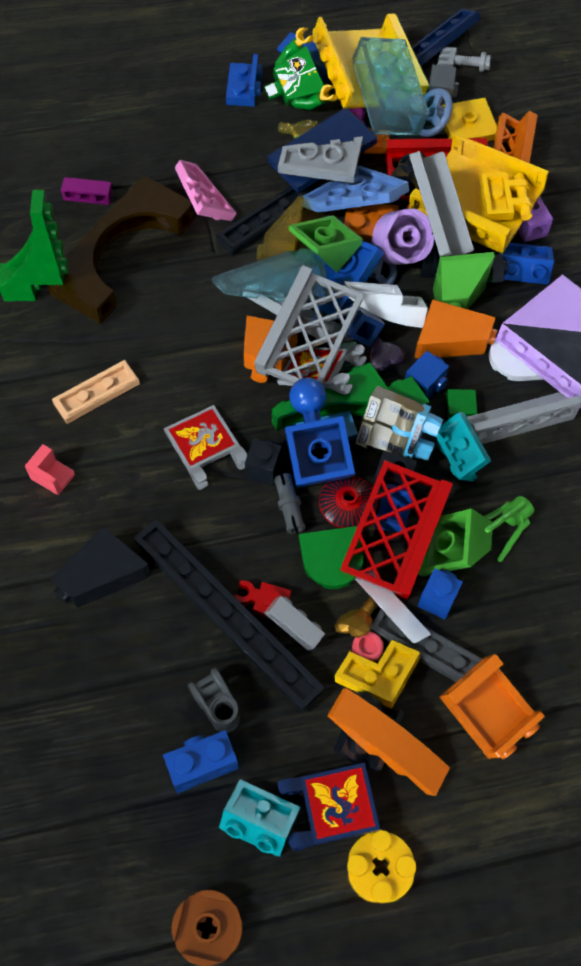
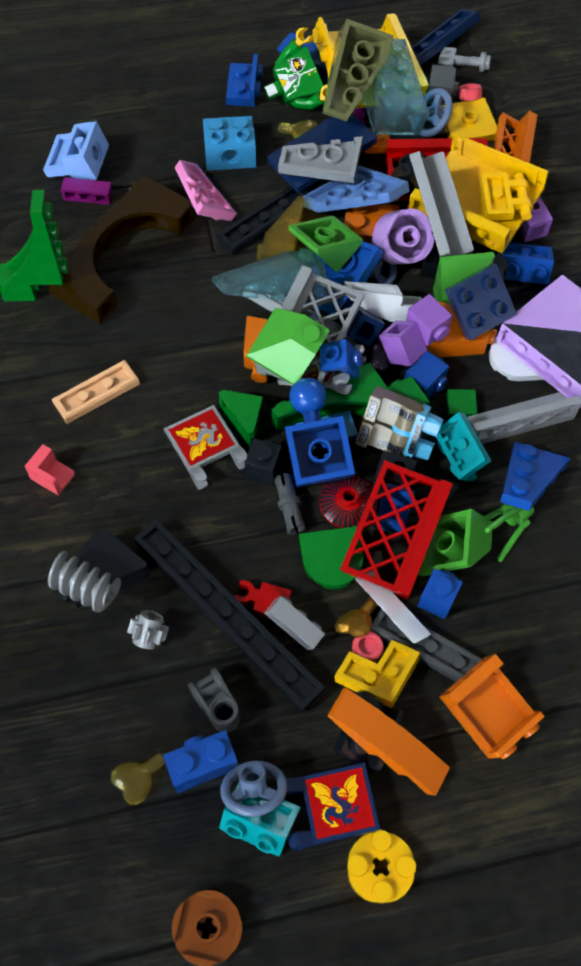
none -> light blue brick [43,121,109,180]
none -> light grey piece [48,551,121,612]
none -> clear yellow rock [111,753,165,805]
none -> light grey gear [127,610,169,649]
none -> dark azure brick [203,116,256,171]
none -> green slope [218,390,263,447]
none -> sand blue piece [220,761,287,817]
none -> bright green slope [246,308,330,385]
none -> blue bracket [319,339,362,379]
none -> olive wedge [322,18,393,121]
none -> medium lavender brick [379,320,427,366]
none -> medium lavender brick [406,294,452,346]
none -> dark blue plate [445,264,517,340]
none -> coral tile [458,83,482,101]
none -> blue wing [500,442,571,511]

